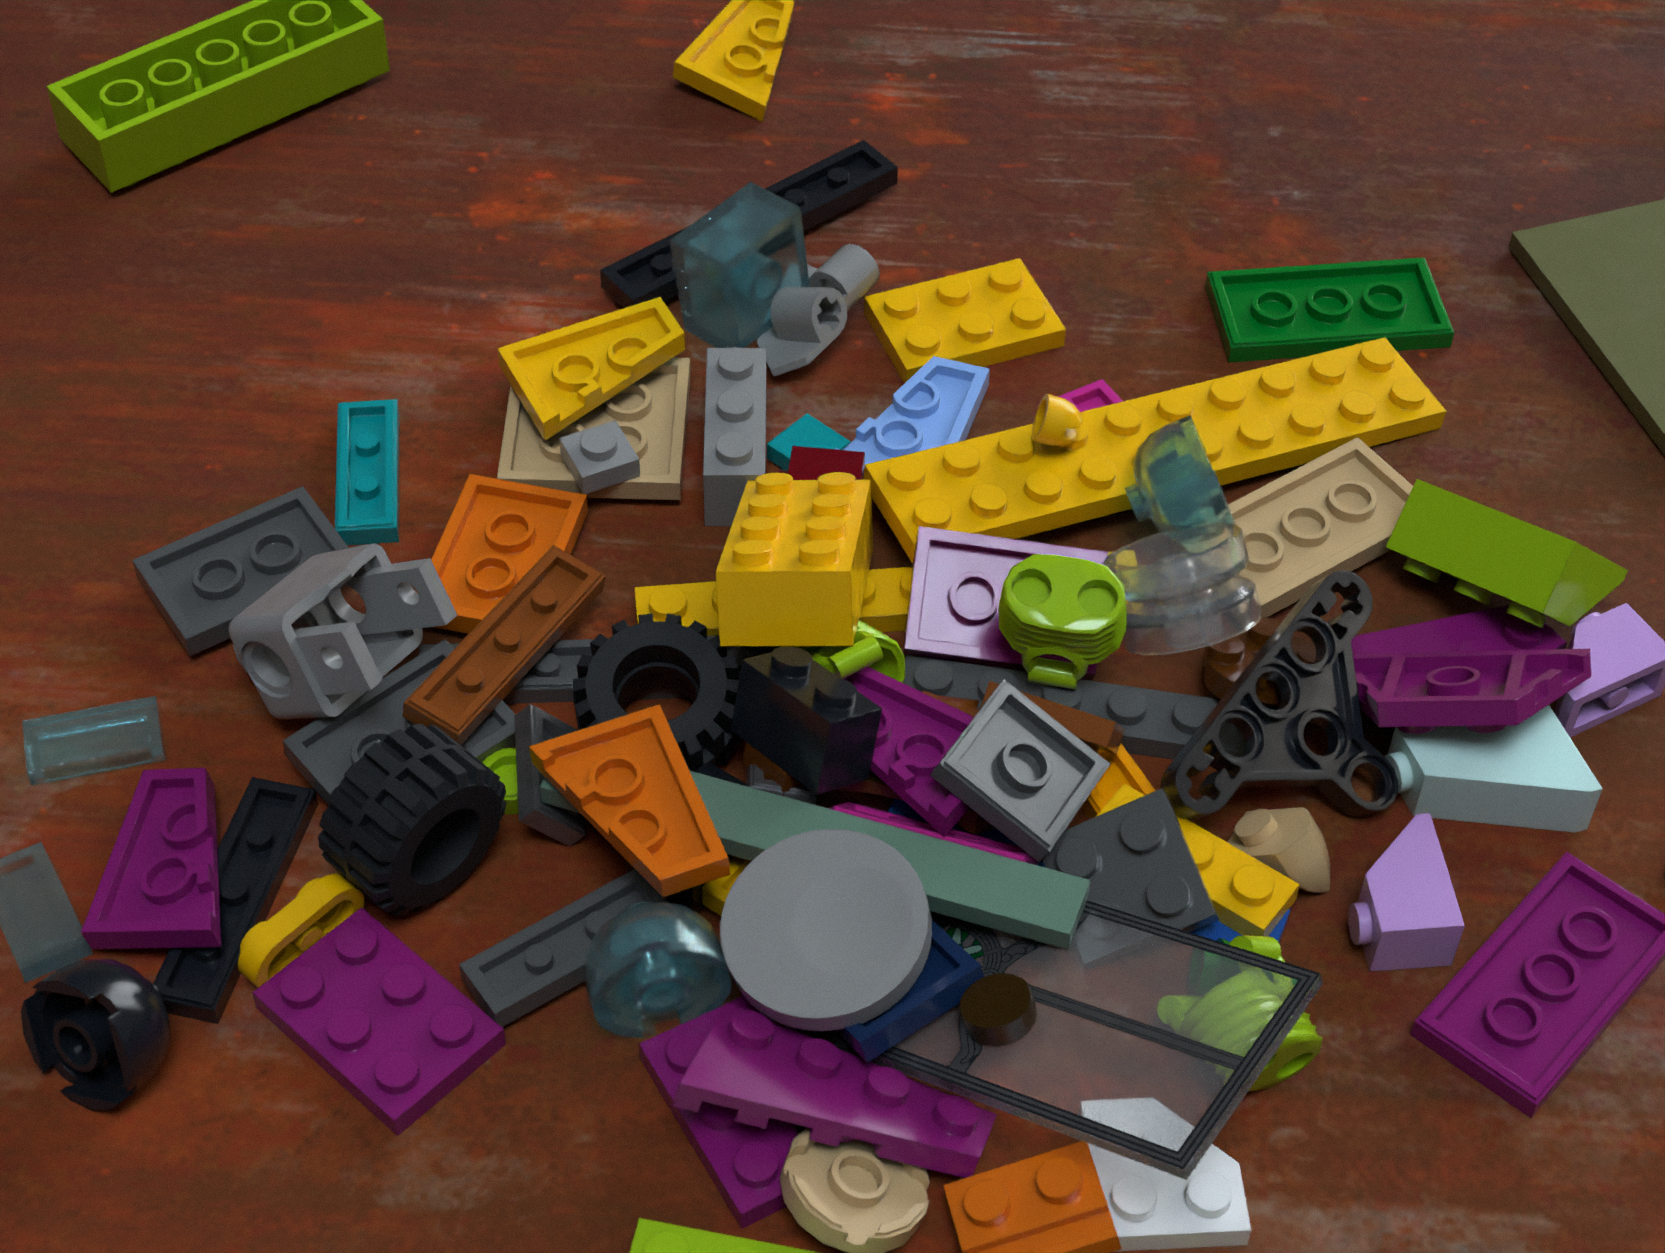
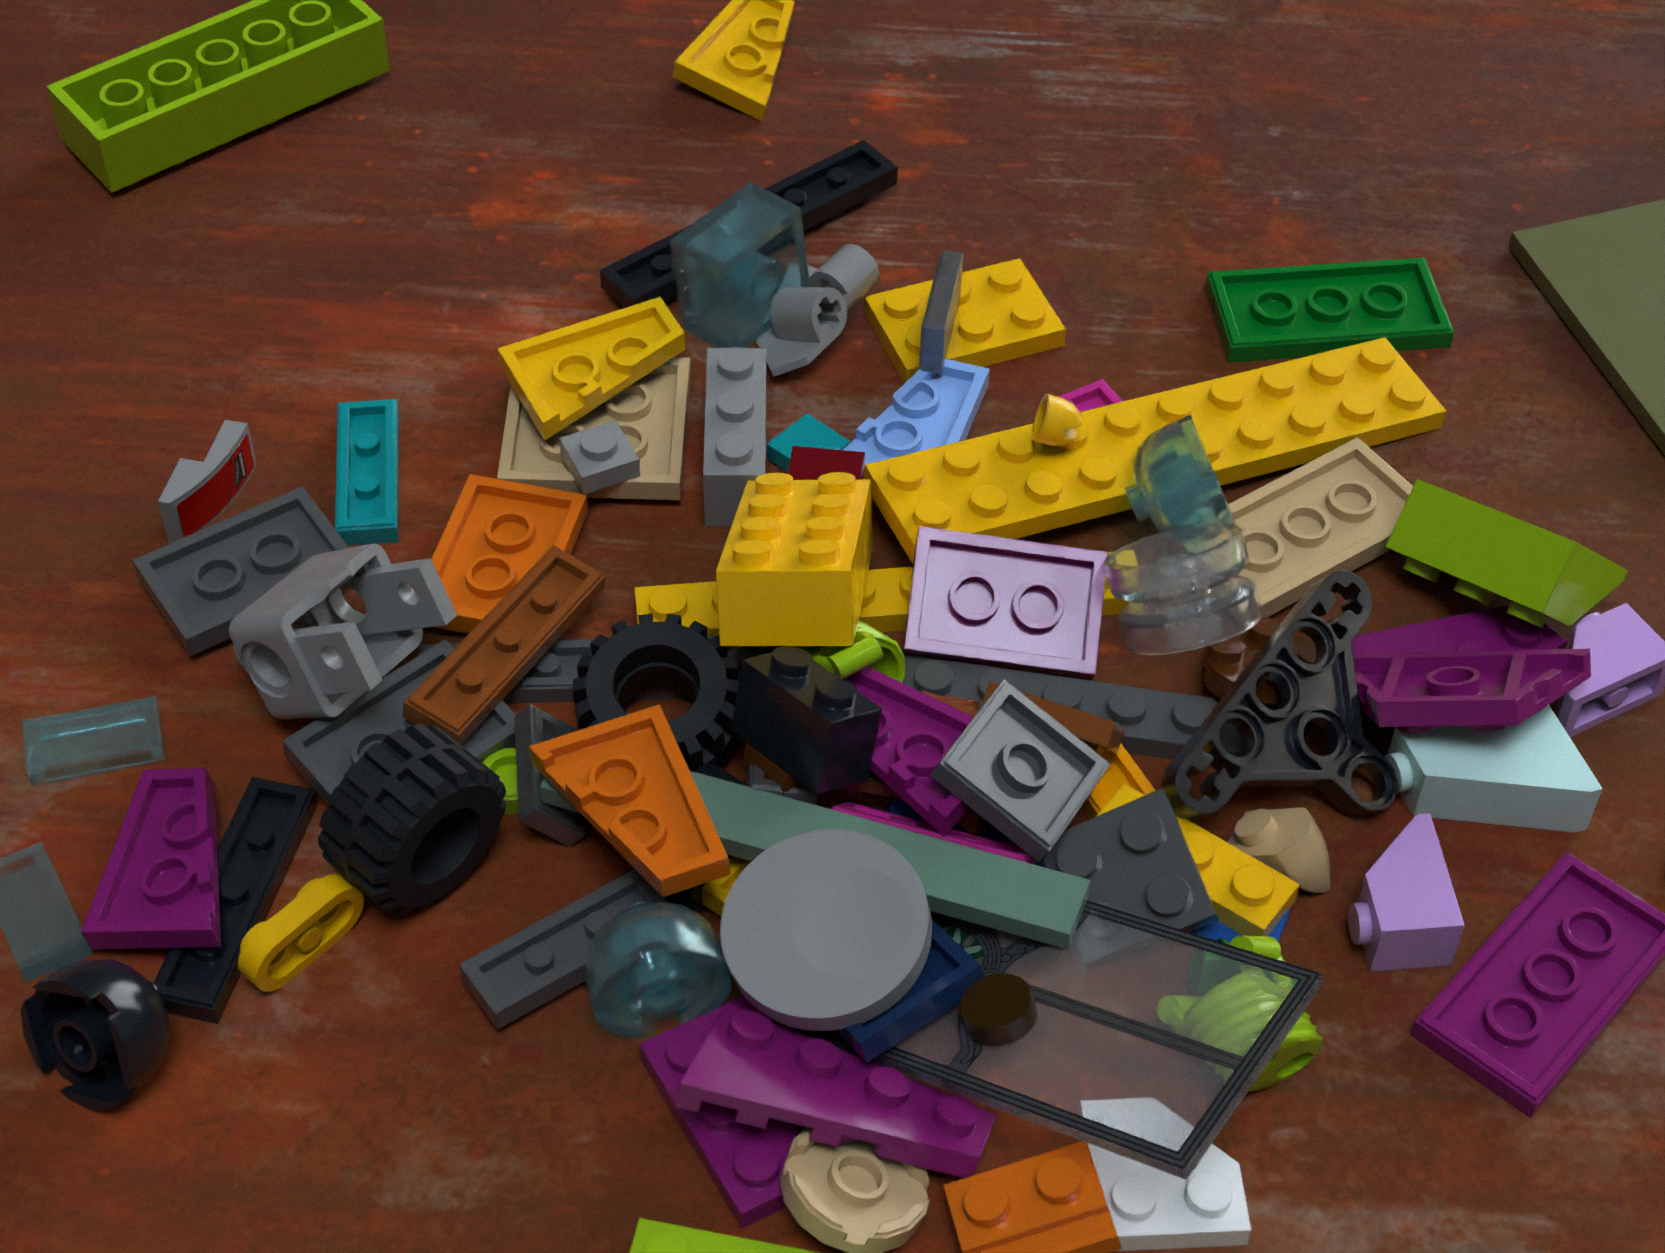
magenta plate [252,907,506,1136] -> none
lime piece [999,554,1127,690] -> none
none -> slope [158,420,257,544]
none -> flat silver tile [919,250,964,373]

